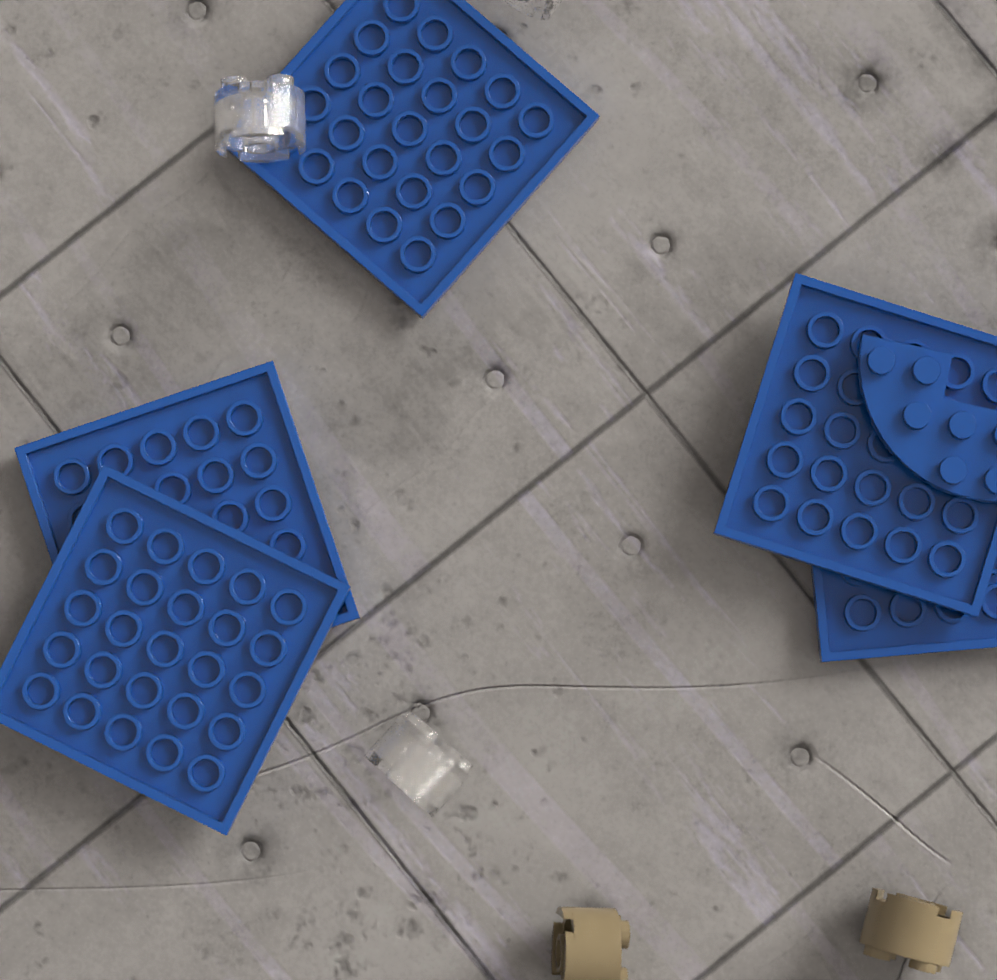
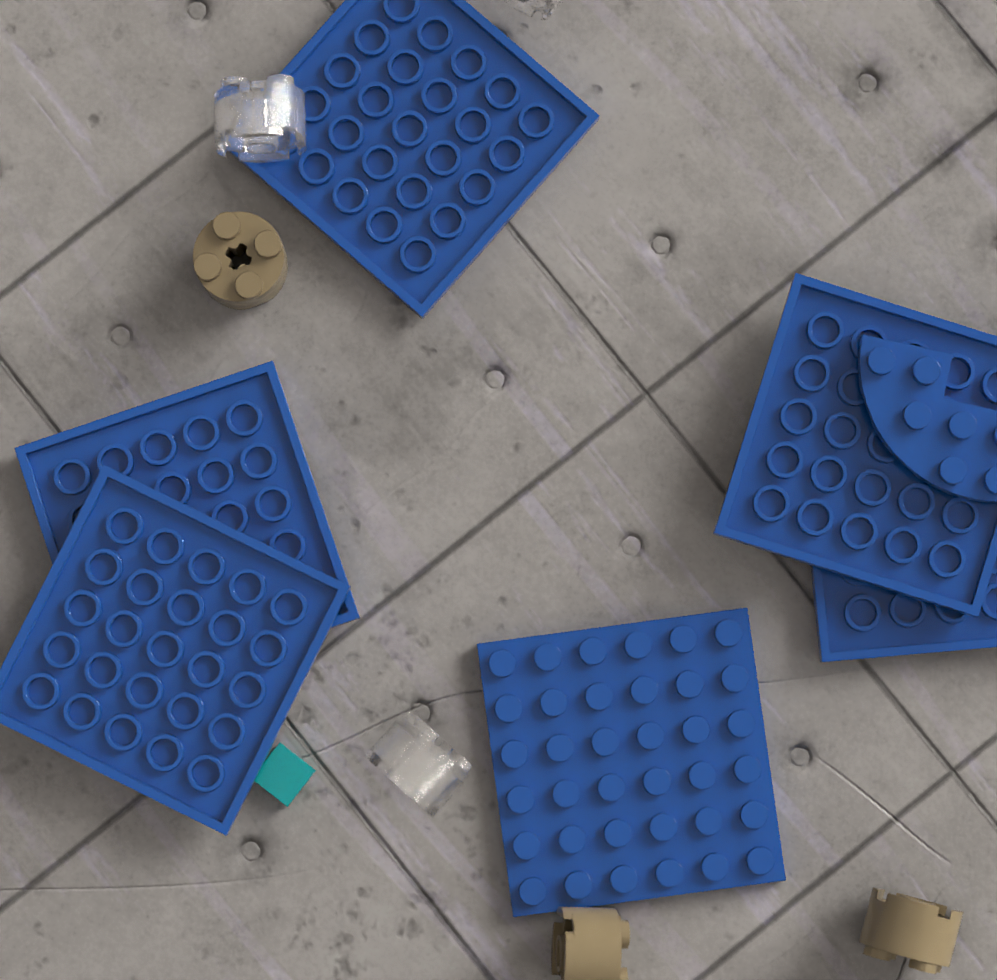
none -> dark tan brick [193,211,288,310]
none -> teal tile [255,742,317,807]
none -> blue plate [477,608,786,917]

